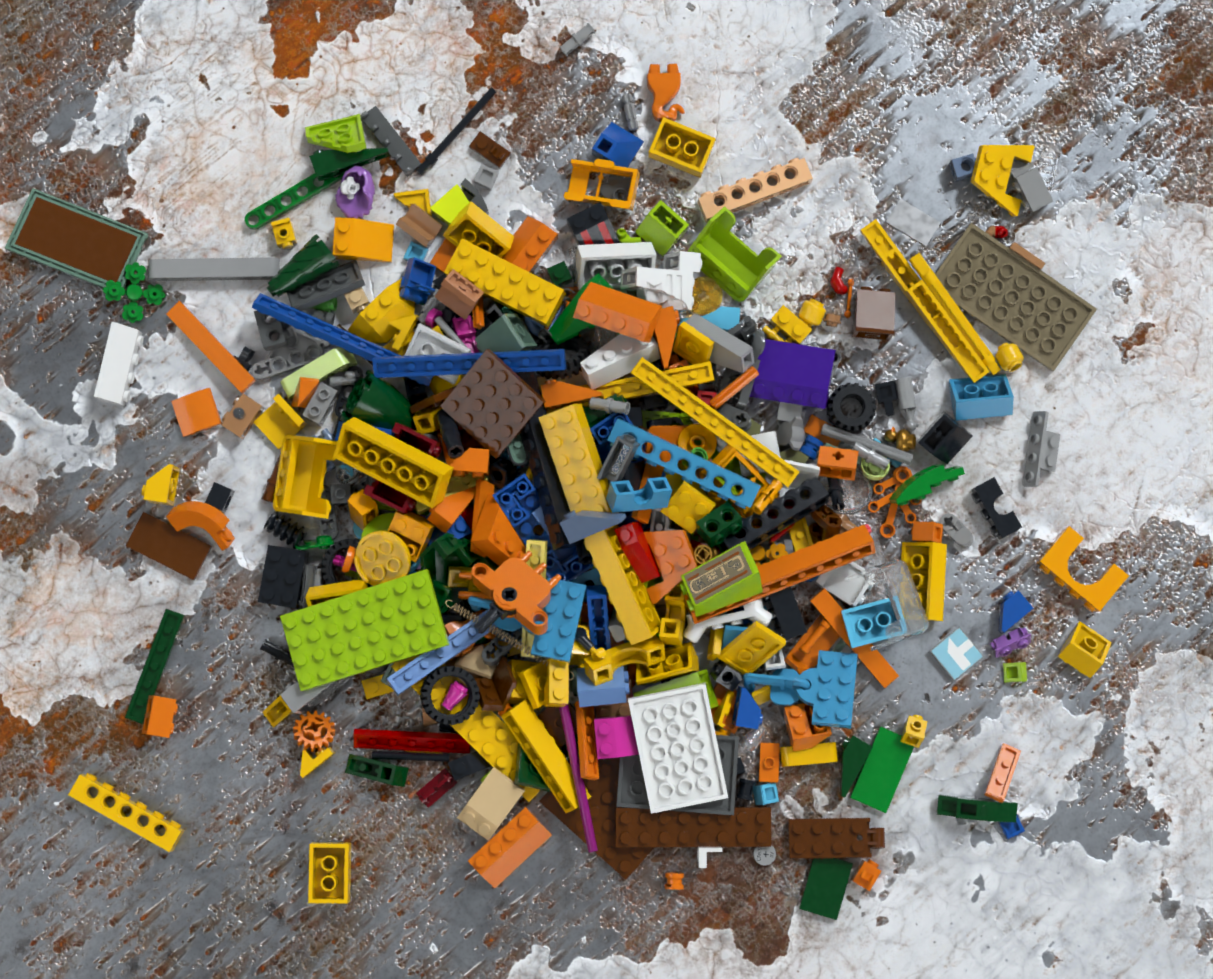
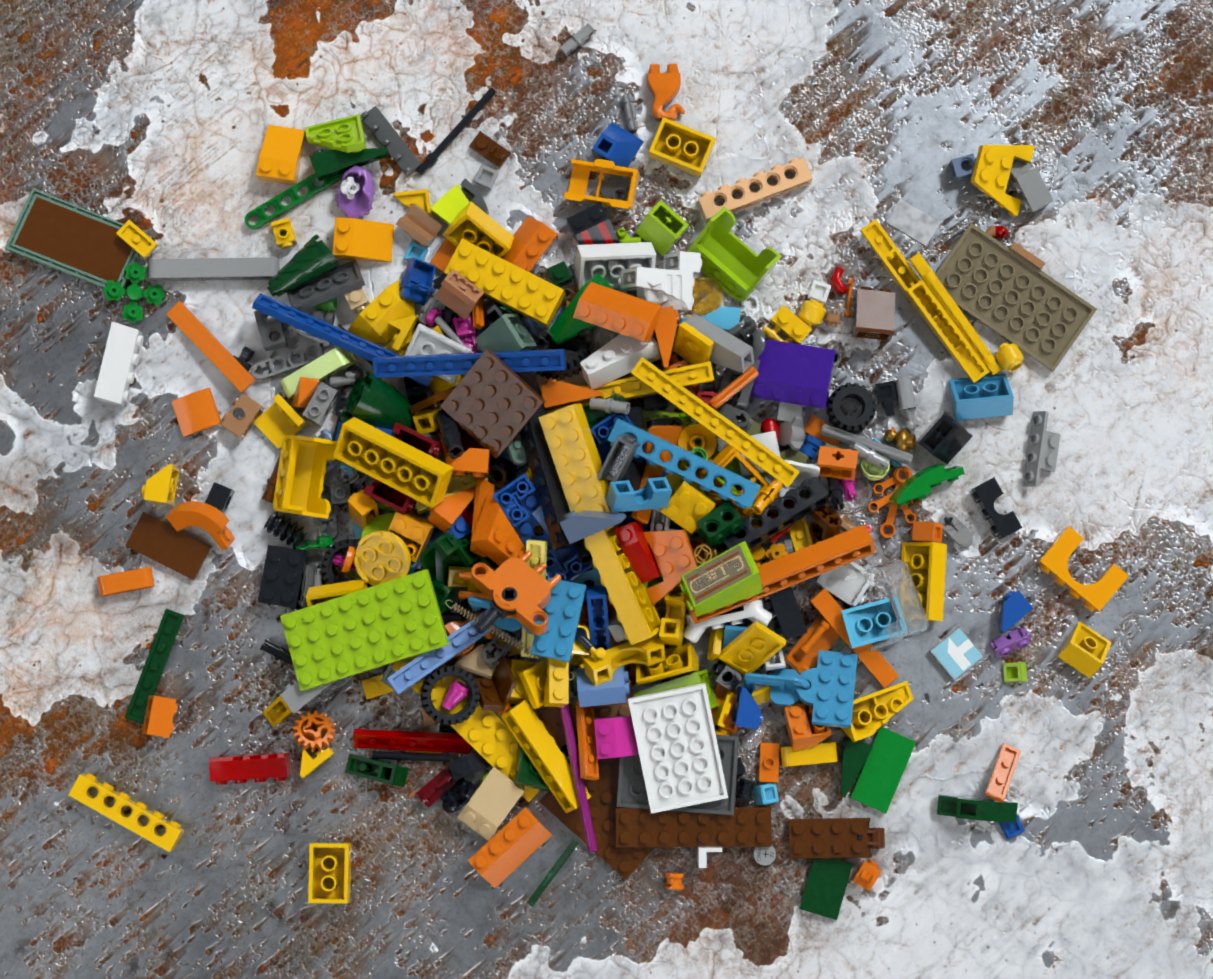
yellow brick [900,715,928,748] -> none
none -> orange beam [97,567,155,597]
none -> yellow plate [116,220,158,259]
none -> red wedge [209,753,291,785]
none -> light orange slope [256,125,306,185]
none -> black dish [440,778,474,813]
none -> clear green bar [527,839,579,907]
none -> red cone [760,418,780,445]
none -> white tile [807,280,831,304]
none -> dark pink pin [840,479,857,501]
none -> yellow wedge [841,681,914,742]

